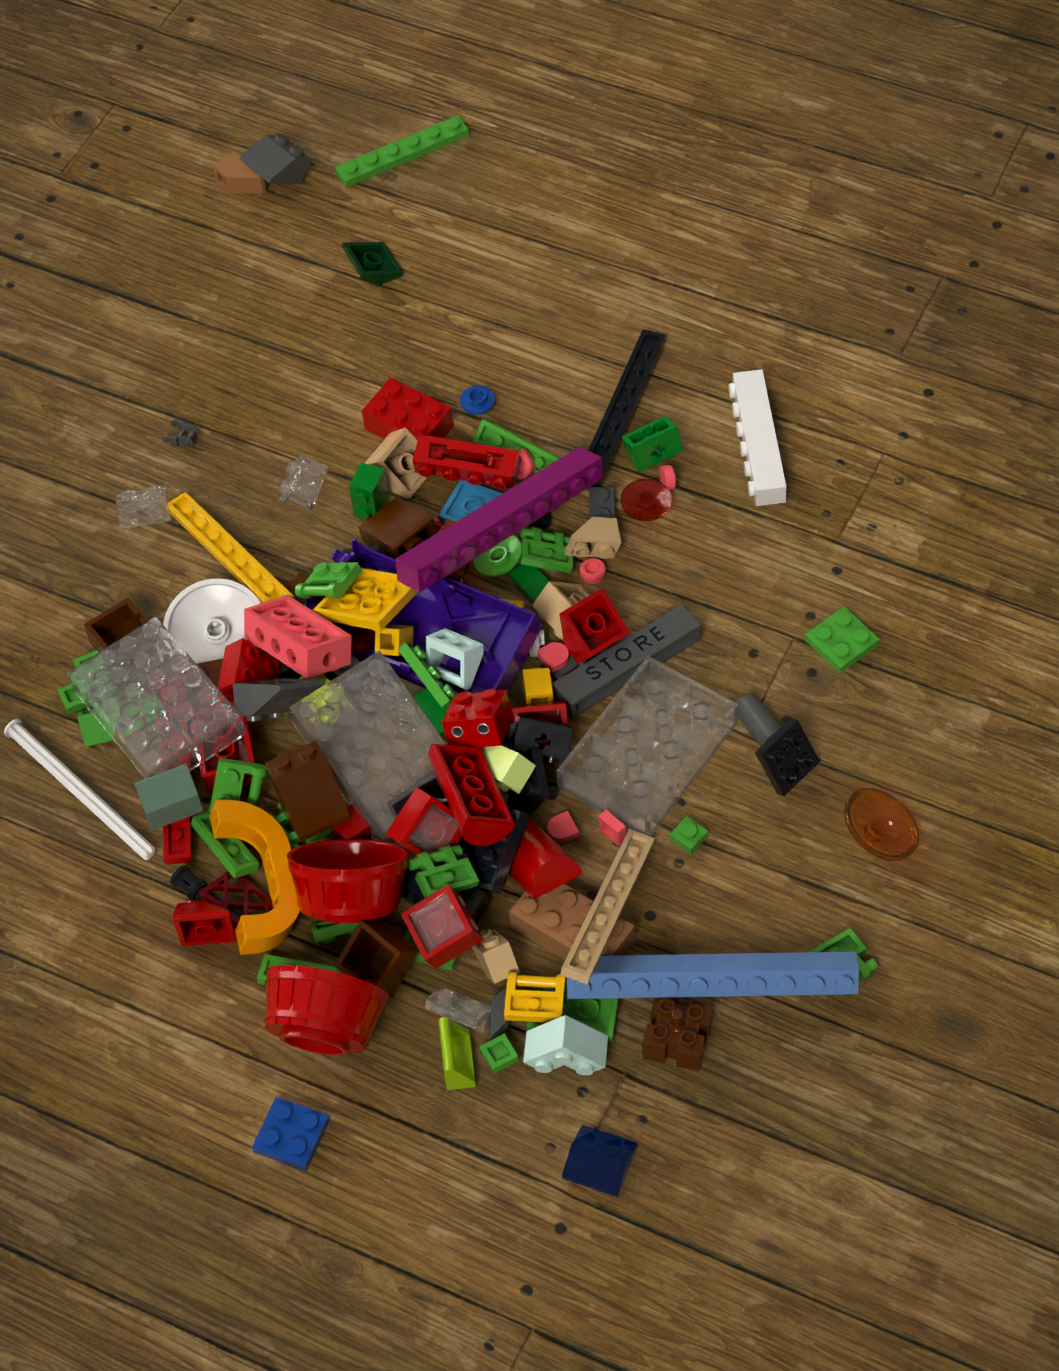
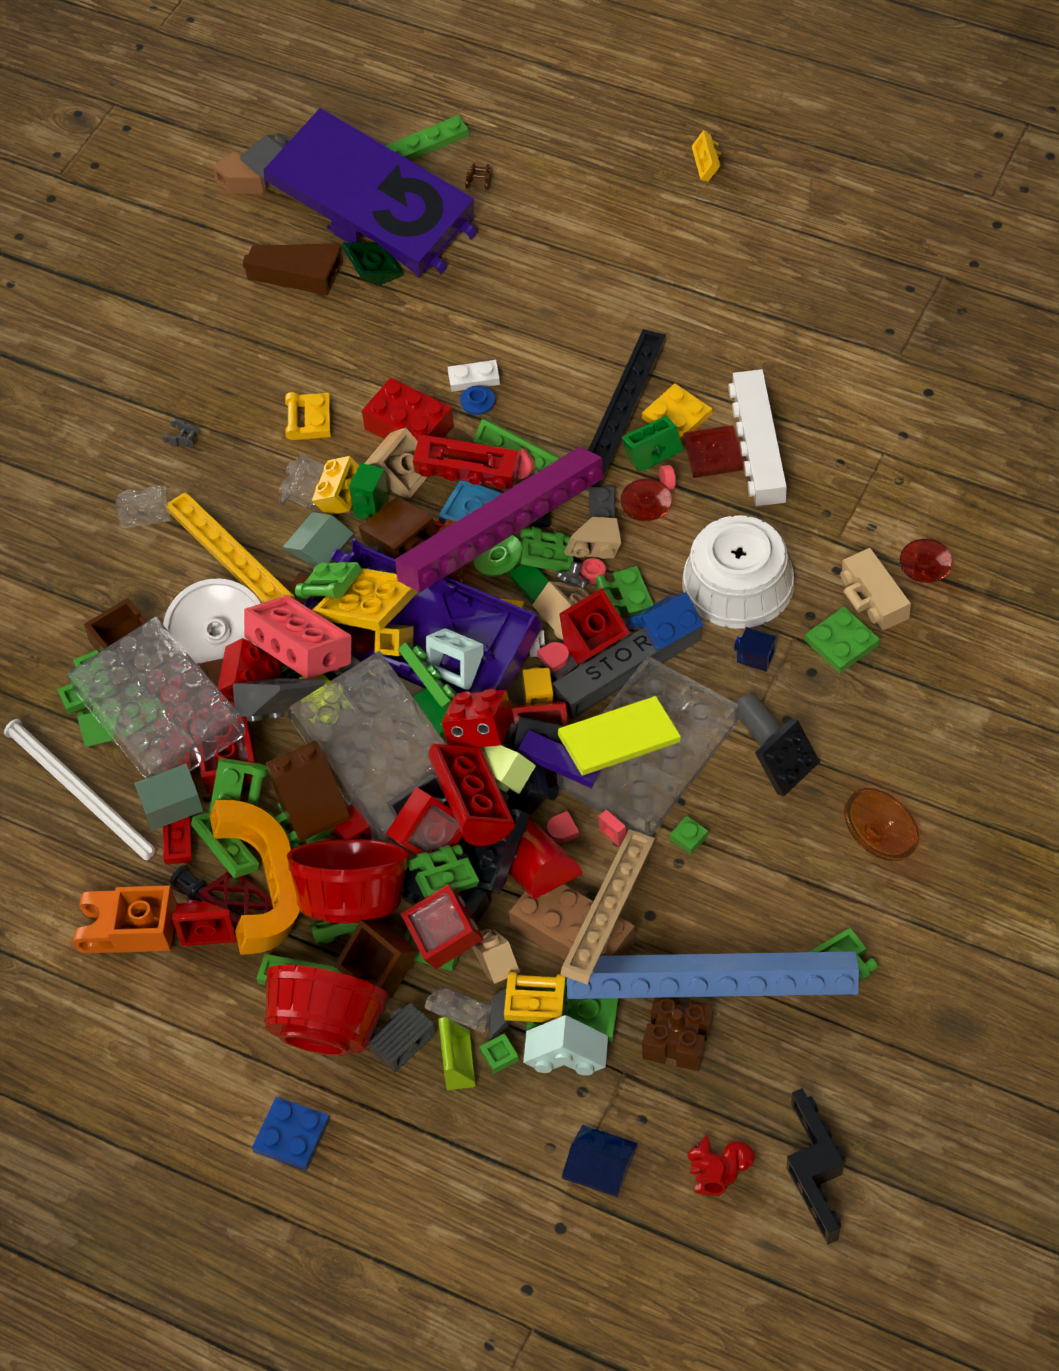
none -> orange brick [73,885,177,953]
none -> reddish brown slope [243,244,343,296]
none -> dark purple piece [264,108,477,278]
none -> sand green slope [283,512,354,566]
none -> yellow plate [285,392,331,440]
none -> yellow brick [312,456,359,515]
none -> dark grey brick [369,1003,435,1072]
none -> white plate [448,360,500,392]
none -> reddish brown piece [465,163,492,190]
none -> dark purple tile [517,730,602,789]
none -> dark grey plant [556,561,588,587]
none -> neon yellow tile [558,696,681,776]
none -> bright green plate [595,566,653,618]
none -> blue plate [626,592,703,651]
none -> yellow plate [642,384,712,443]
none -> white piece [682,515,795,629]
none -> clear red plate [683,425,743,478]
none -> red animal [687,1136,755,1196]
none -> yellow plate [692,130,721,182]
none -> clear blue brick [734,627,776,672]
none -> black bracket [786,1088,846,1245]
none -> tan piece [840,548,911,630]
none -> clear red dish [900,539,952,583]

